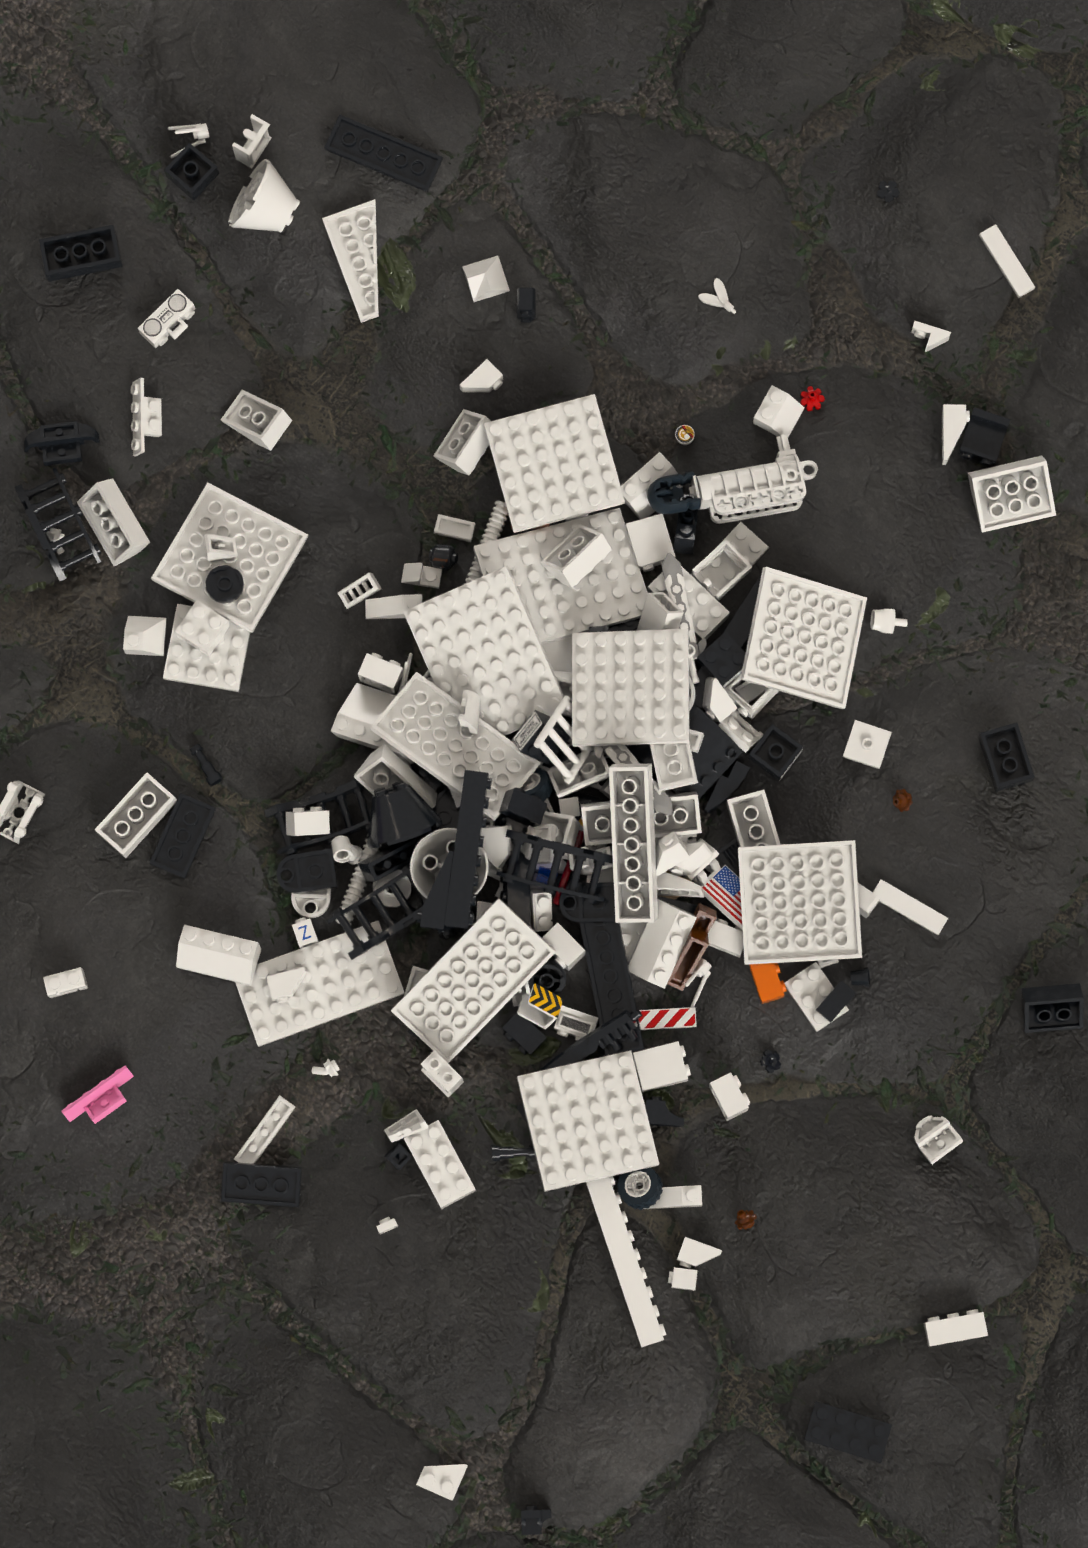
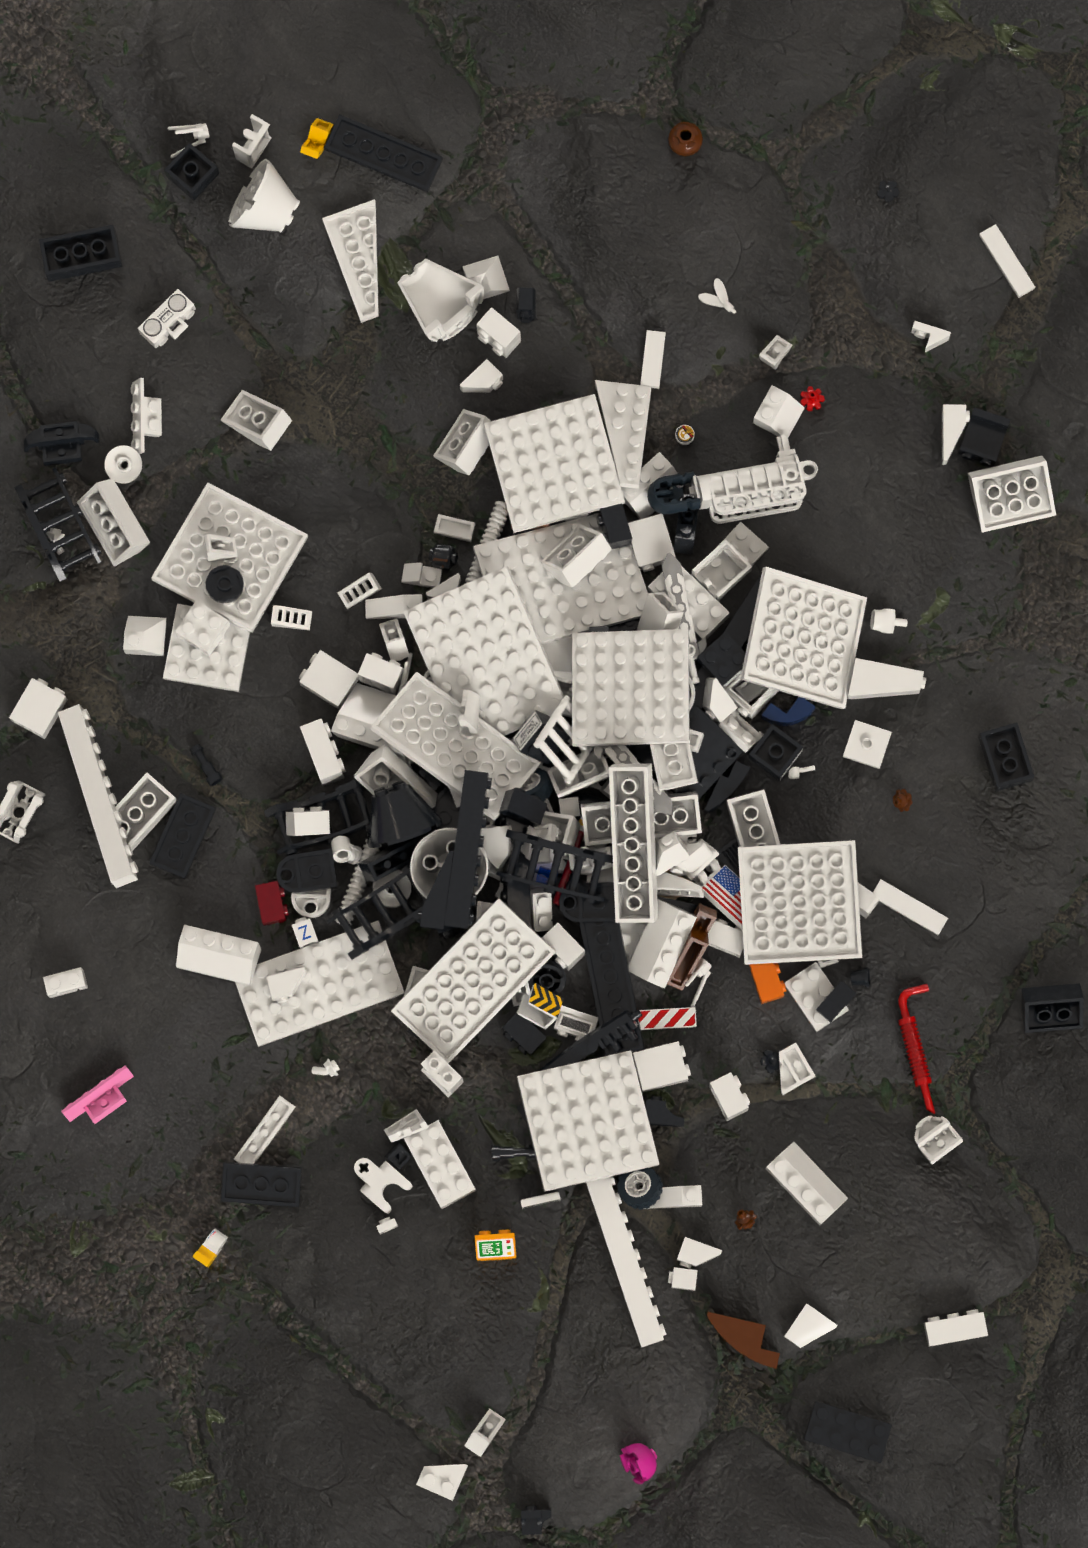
none -> white brick [9,678,68,739]
none -> white brick [58,704,139,888]
none -> white dish [105,445,142,484]
none -> leg [192,1228,228,1268]
none -> dark red brick [255,881,289,926]
none -> white slope [271,605,312,631]
none -> white brick [299,650,359,709]
none -> yellow slope [300,118,334,159]
none -> white brick [300,718,346,786]
none -> white piece [354,1158,413,1214]
none -> white slope [379,618,410,661]
none -> white cone [397,258,484,342]
none -> white slope [426,573,461,600]
none -> white slope [464,1408,506,1457]
none -> slope [475,1230,516,1261]
none -> white brick [477,307,521,358]
none -> white tile [521,1192,561,1209]
none -> white wing [595,380,652,489]
none -> black brick [596,504,633,549]
none -> dark pink cylinder [620,1443,657,1484]
none -> white tile [640,330,666,389]
none -> reddish brown piece [668,122,703,156]
none -> reddish brown slope [707,1312,780,1369]
none -> white slope [759,335,793,370]
none -> dark blue brick [761,697,816,726]
none -> white slope [766,1142,848,1225]
none -> white wing [779,1043,816,1095]
none -> white slope [784,1303,837,1348]
none -> white hand [788,765,815,779]
none -> white slope [847,658,926,699]
none -> red piece [898,984,935,1114]

